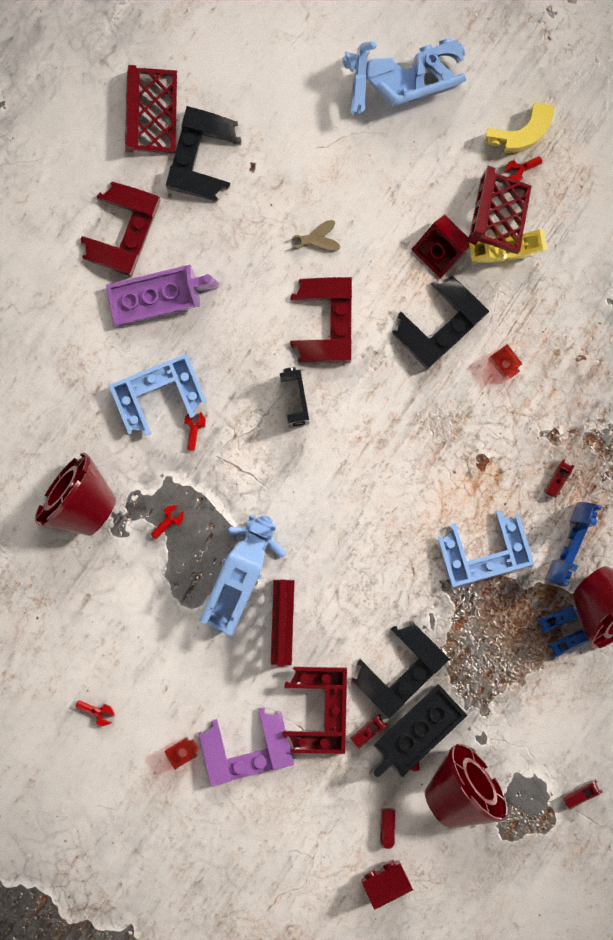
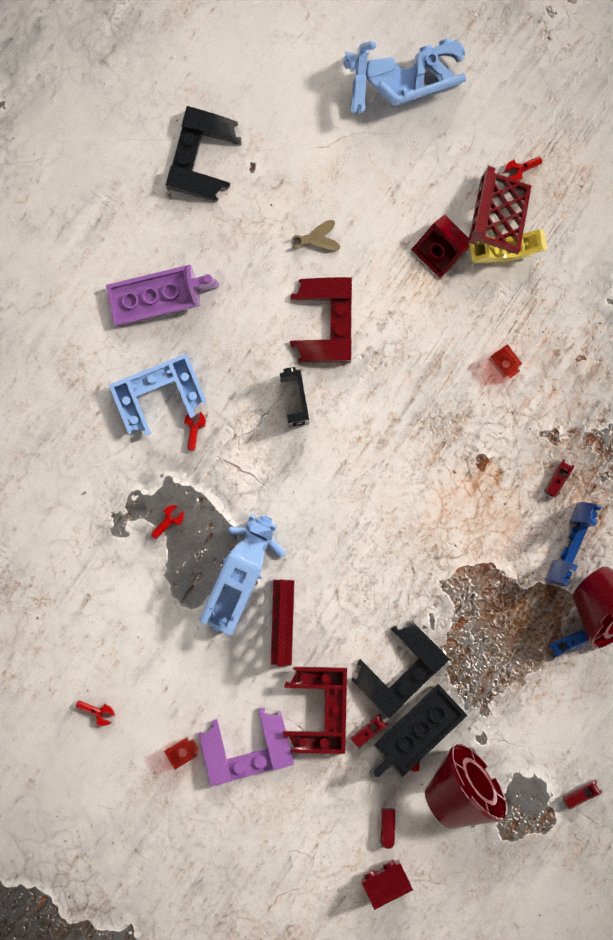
dark red cone [35,453,116,536] -> none
dark red wedge [81,182,161,277] -> none
dark red fence [125,65,177,153] -> none
black wedge [392,276,489,370] -> none
light blue wedge [438,511,534,590] -> none
light yellow arch [484,102,555,153] -> none
blue bar [537,605,577,633] -> none

